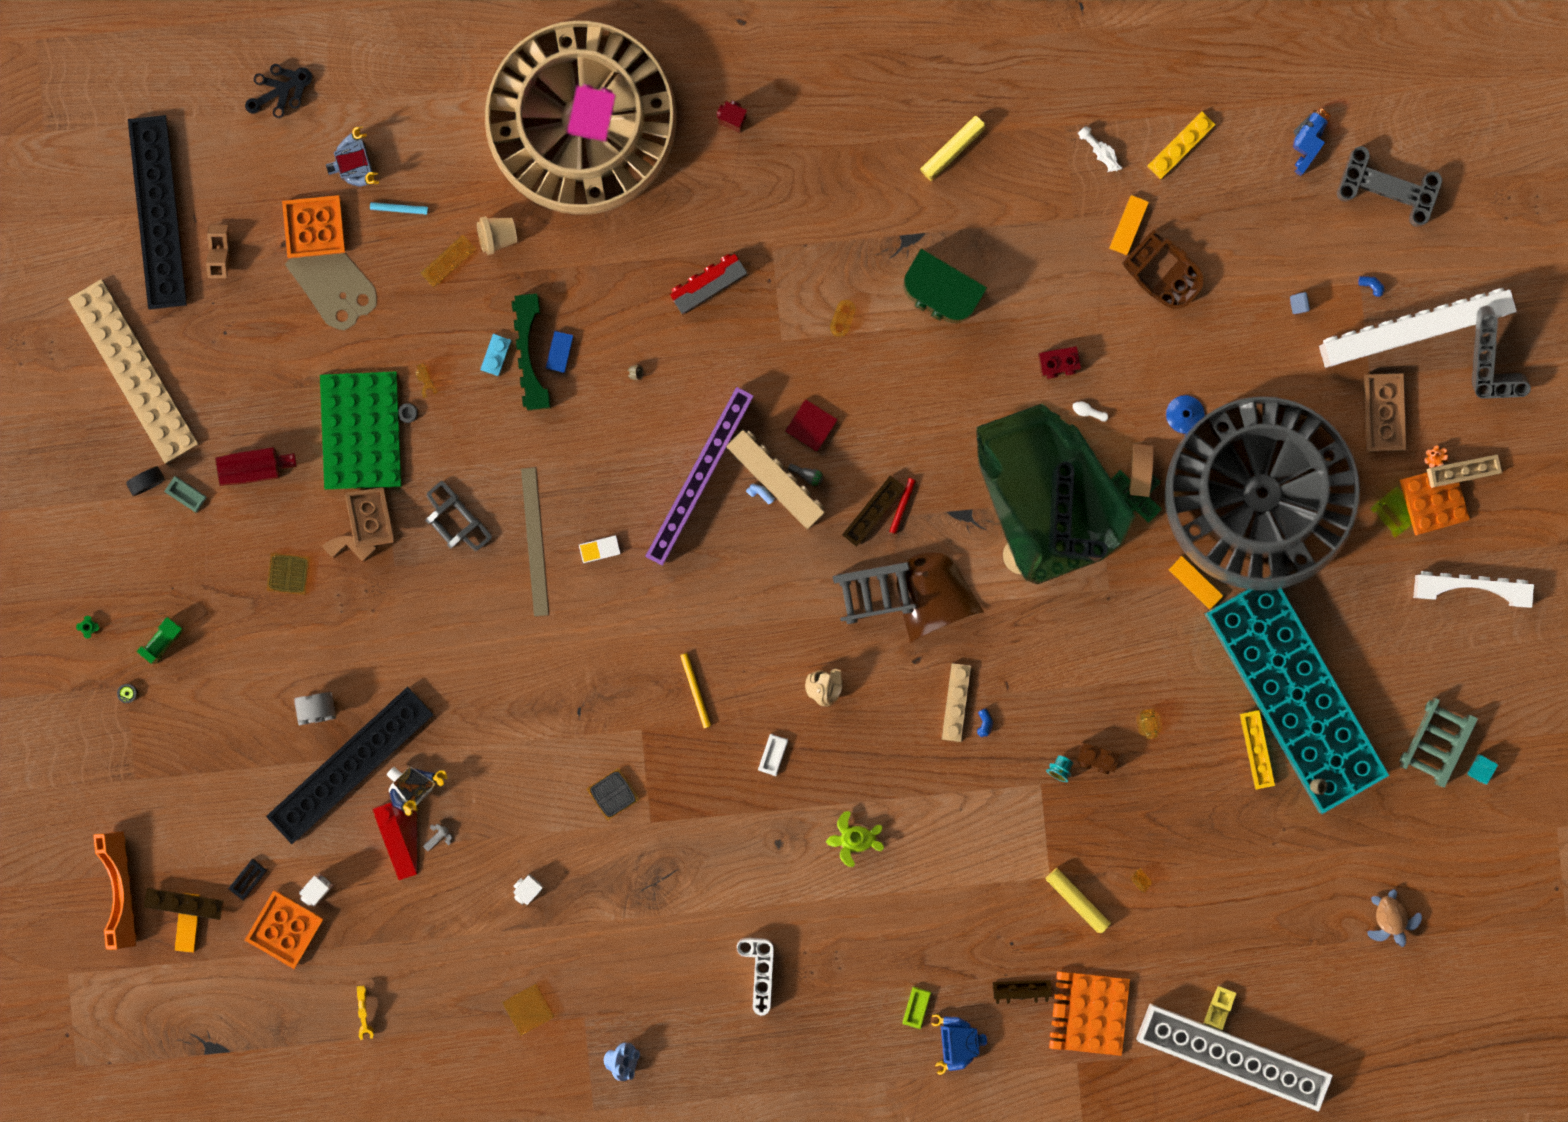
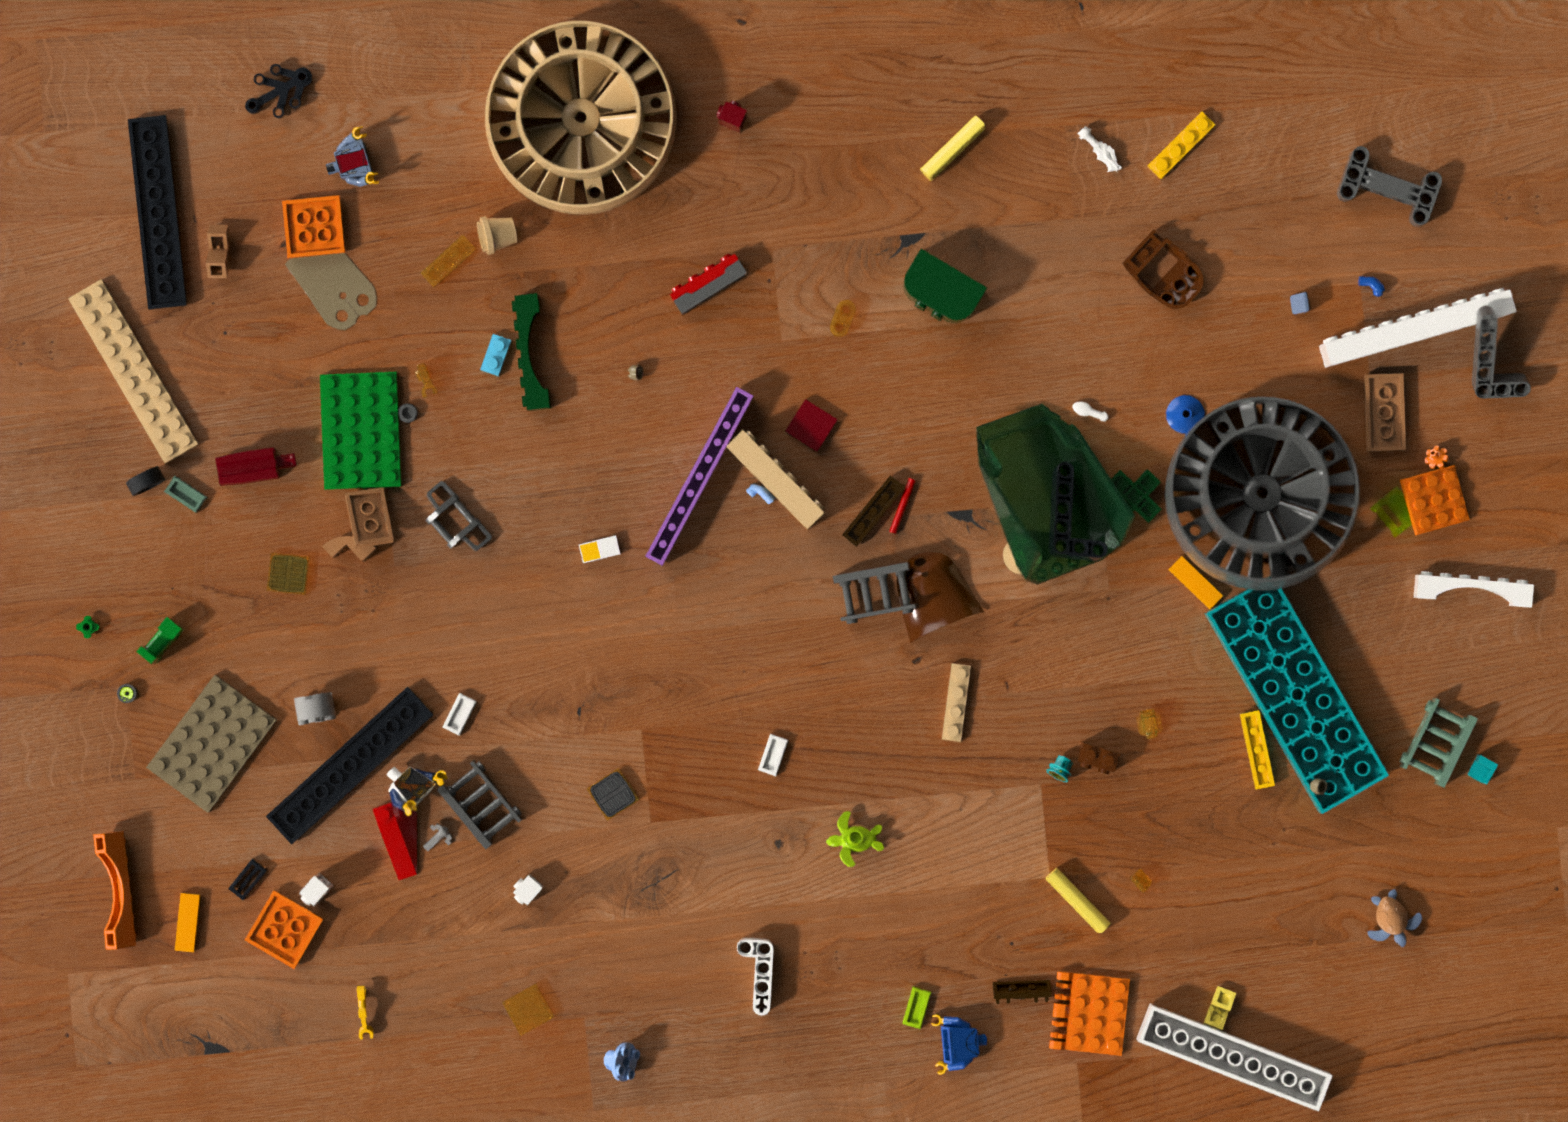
dark brown plate [144,888,224,920] -> none
medium azure bar [370,202,428,215] -> none
dark tan sticker [521,468,548,616] -> none
blue tile [546,331,573,373] -> none
dark pink brick [567,84,616,142] -> none
yellow bar [680,653,711,728] -> none
dark grey piece [788,463,824,486] -> none
tan helmet [805,669,843,706] -> none
blue arm [977,708,993,737] -> none
dark red brick [1038,346,1081,379] -> none
light orange tile [1109,195,1149,256] -> none
medium nougat brick [1129,444,1153,497] -> none
blue plate [1293,107,1331,176] -> none
tan plate [1427,454,1502,488] -> none
none -> dark tan plate [146,675,277,813]
none -> dark grey fence [437,760,523,850]
none -> white tile [443,693,477,736]

